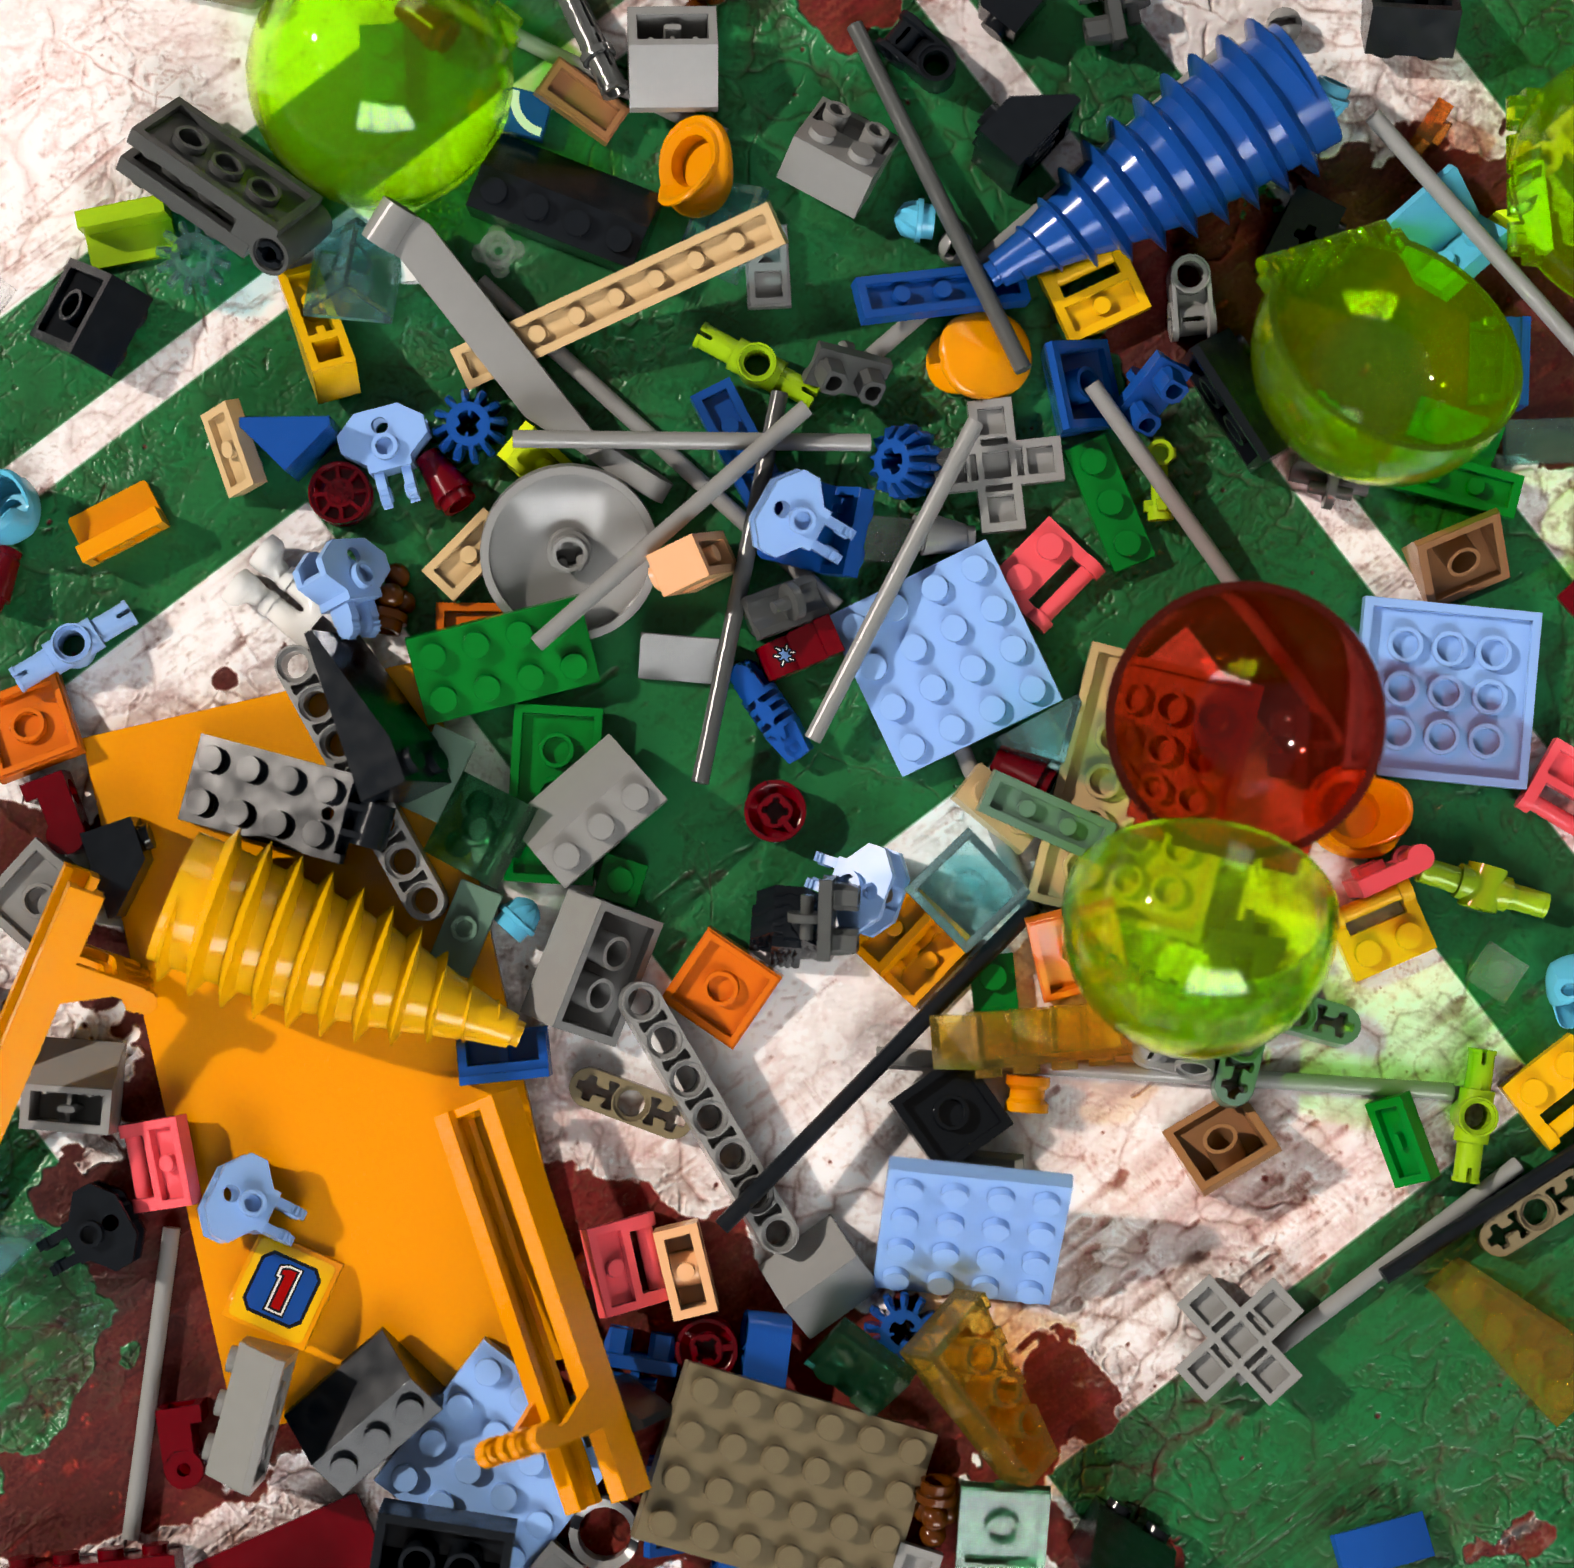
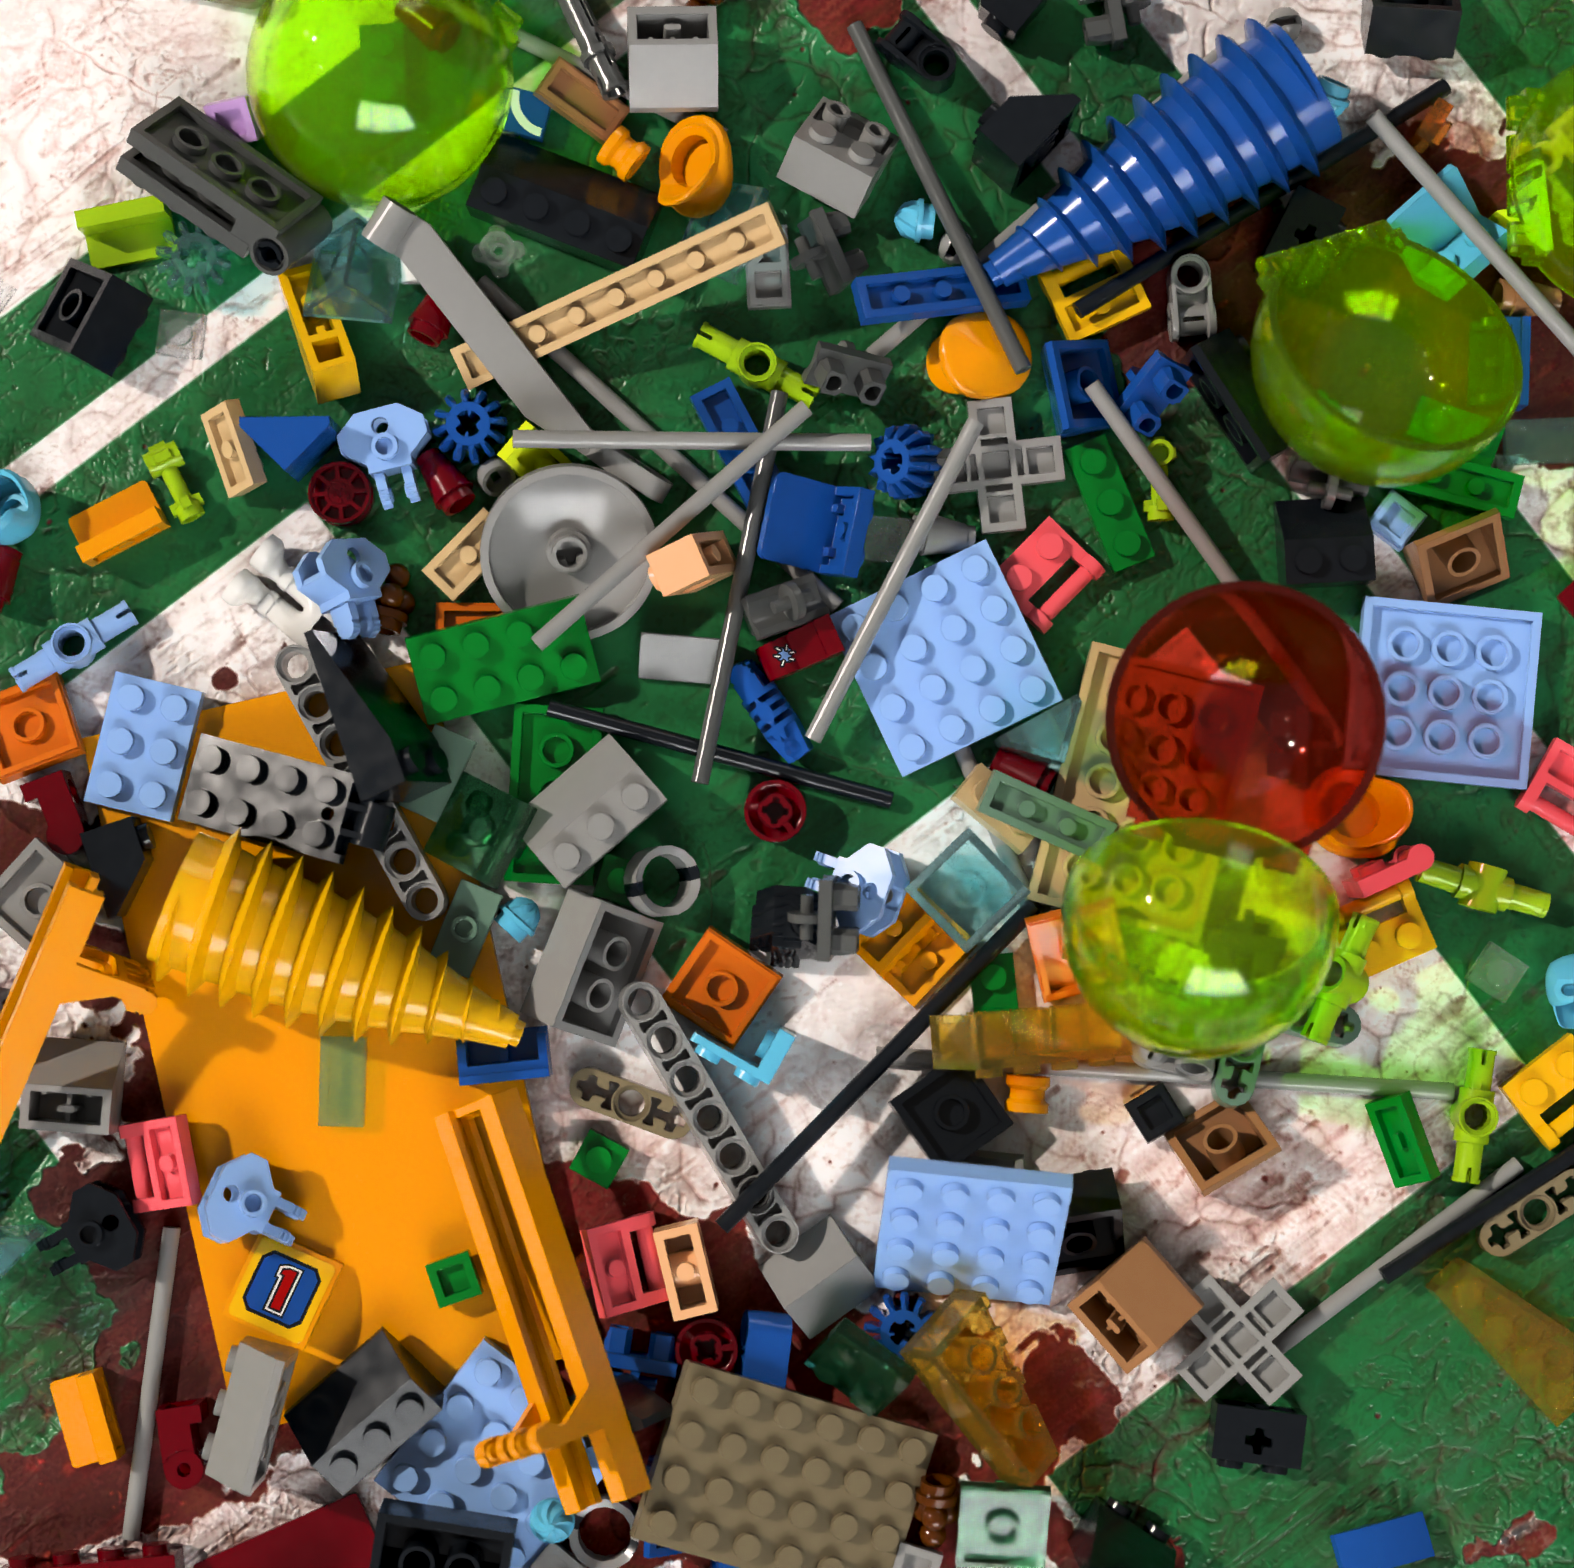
light blue hinge [748,468,857,565] -> none
none -> light orange panel [50,1367,126,1468]
none -> light blue plate [83,671,205,822]
none -> lime bar [141,440,205,524]
none -> clear plate [155,309,208,360]
none -> lavender plate [203,94,262,143]
none -> clear light blue tile [318,1036,367,1127]
none -> dark red cone [407,294,452,348]
none -> green plate [425,1249,484,1308]
none -> light grey hinge [477,457,516,497]
none -> medium azure plate [530,1497,575,1544]
none -> black piece [546,699,894,809]
none -> green plate [569,1128,630,1189]
none -> light orange wheel [596,125,651,182]
none -> light grey piece [623,845,701,917]
none -> medium azure bracket [690,1026,796,1087]
none -> dark grey hips [790,206,869,297]
none -> black slope [1055,1167,1125,1276]
none -> medium nougat slope [1067,1236,1205,1374]
none -> black piece [1072,79,1451,319]
none -> black tile [1124,1082,1186,1145]
none -> black brick [1205,1397,1307,1475]
none -> black slope [1273,496,1376,590]
none -> lime pin [1300,911,1380,1046]
none -> light blue tile [1369,489,1428,552]
none -> medium nougat cone [1491,278,1562,317]

